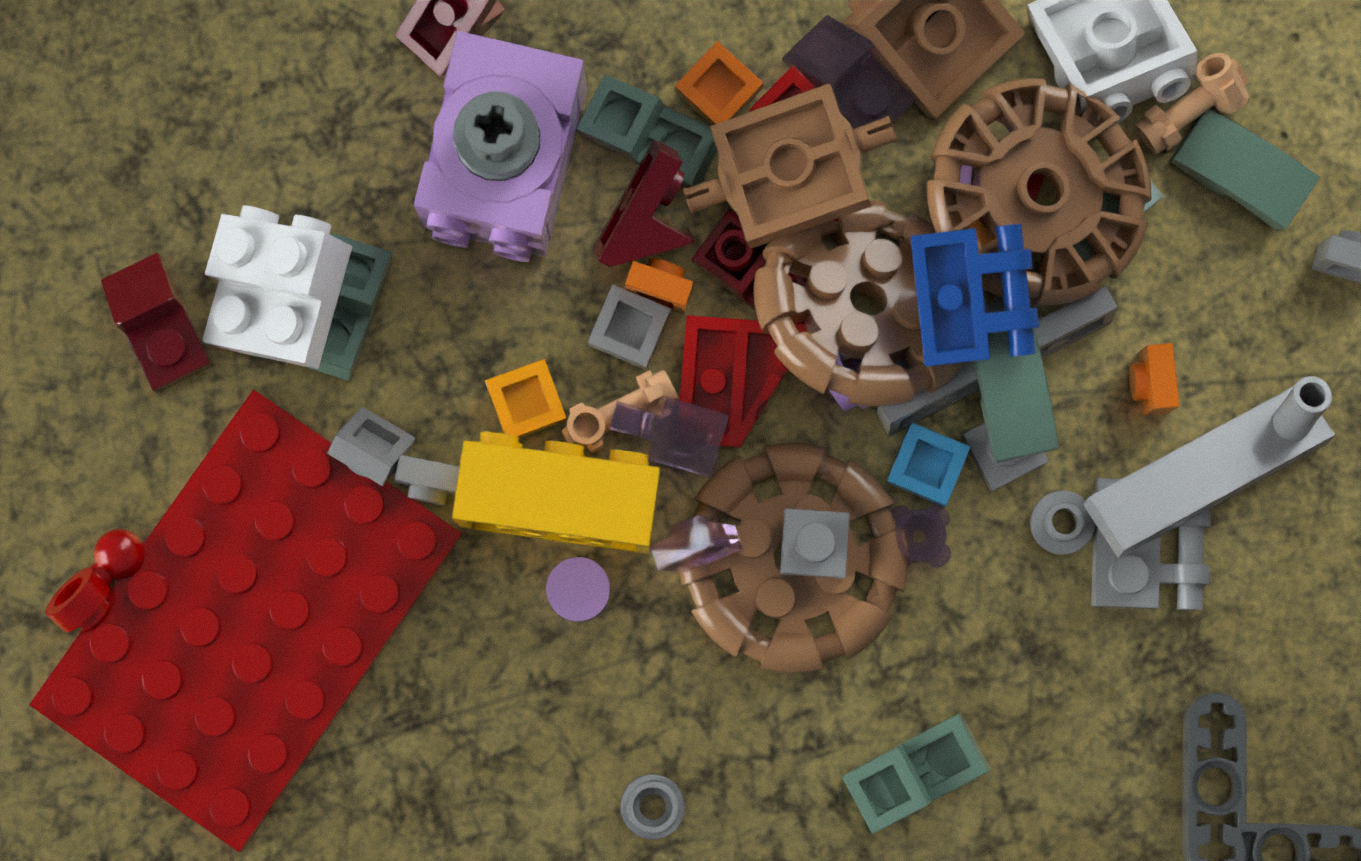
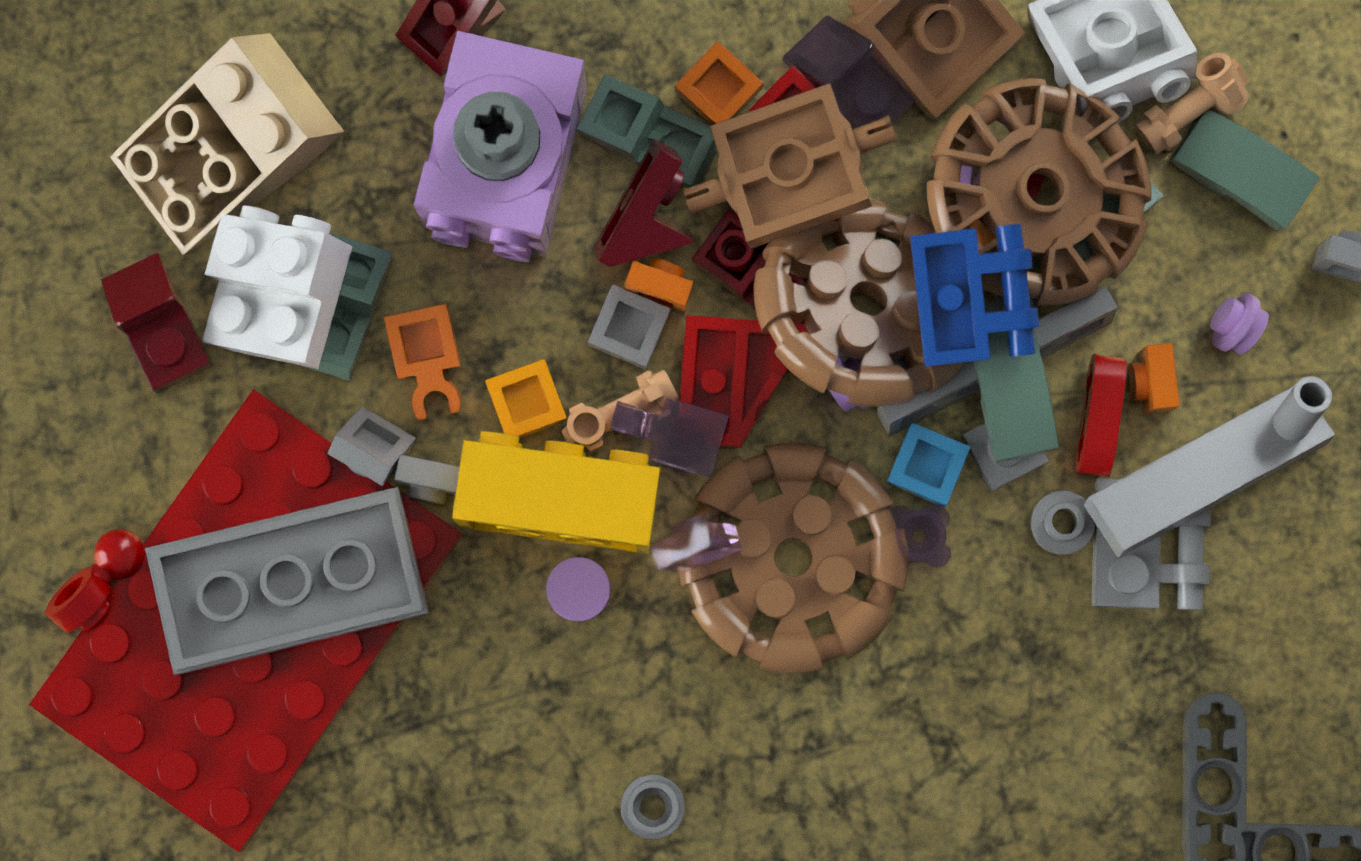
light grey plate [780,508,850,579] -> none
sand green slope [842,712,991,834] -> none
none -> tan slope [110,33,344,256]
none -> light grey tile [145,487,429,675]
none -> orange plate [384,302,462,420]
none -> red beam [1075,354,1127,477]
none -> lavender plate [1210,293,1269,355]

